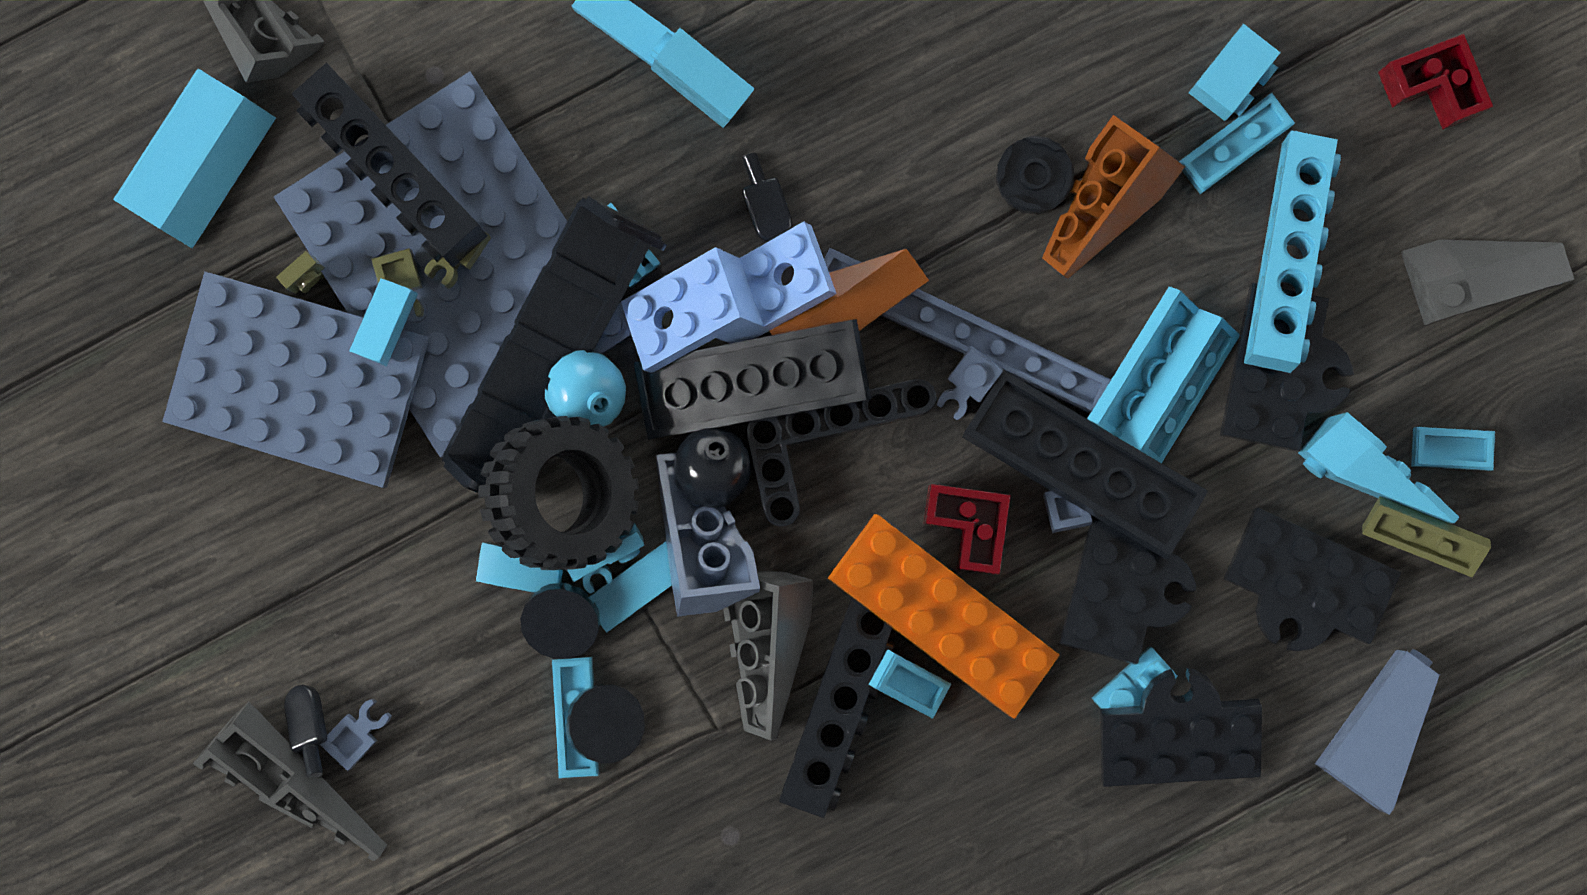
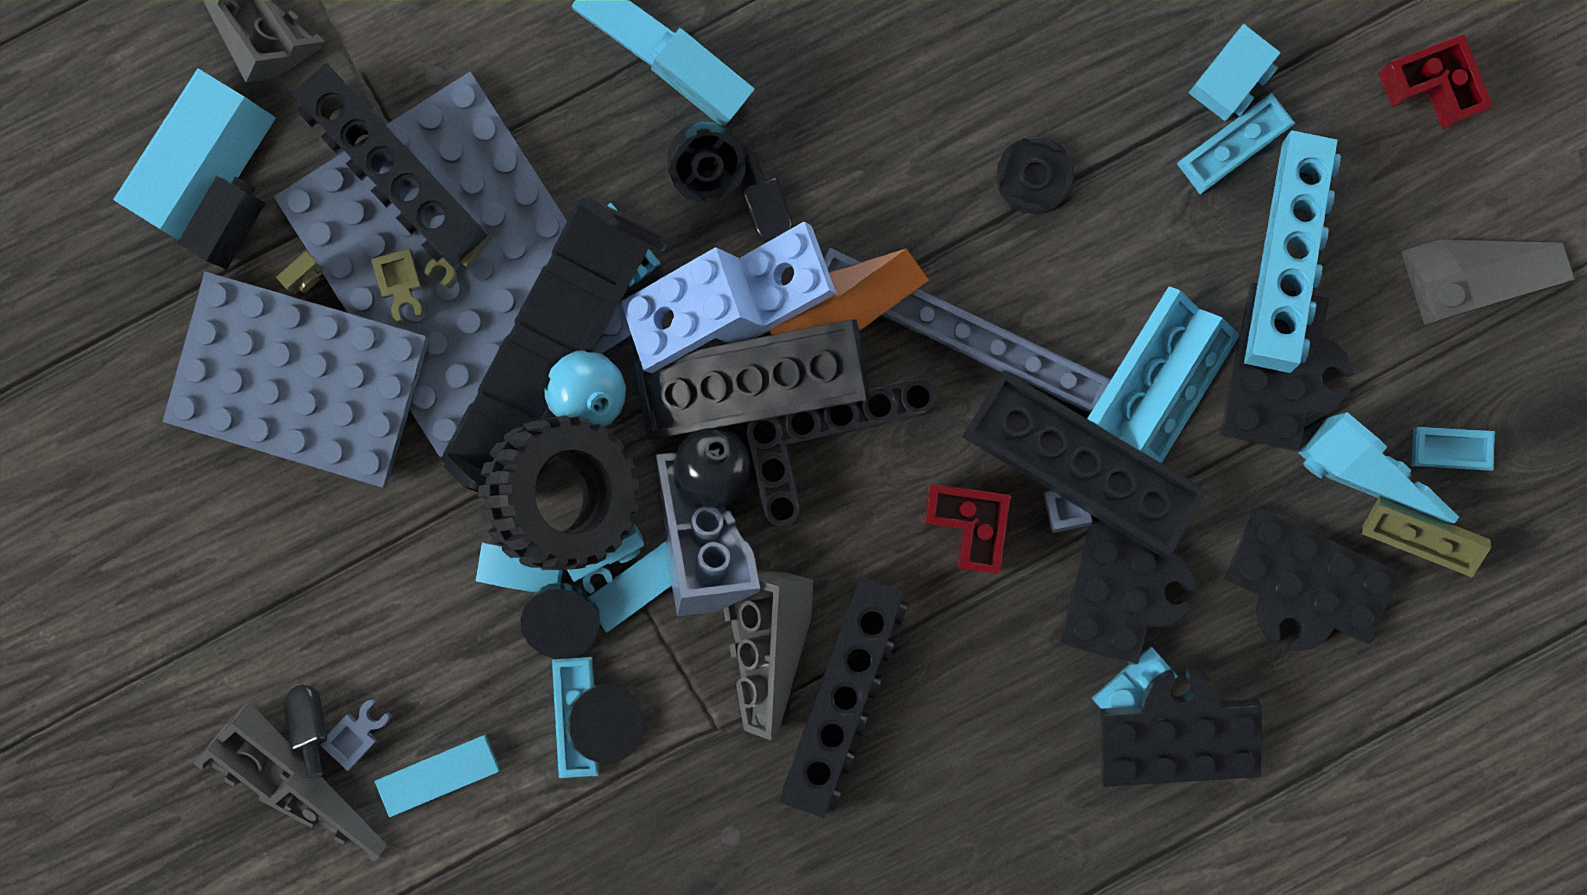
medium azure slope [349,278,418,367] -> none
orange plate [828,514,1060,719] -> none
medium azure tile [869,650,951,718] -> none
sand blue plate [937,346,1003,420] -> none
dark orange wedge [1042,115,1185,279] -> none
sand blue slope [1315,649,1440,815] -> none
none -> black brick [178,175,266,270]
none -> medium azure tile [375,734,501,817]
none -> black cylinder [667,122,746,202]

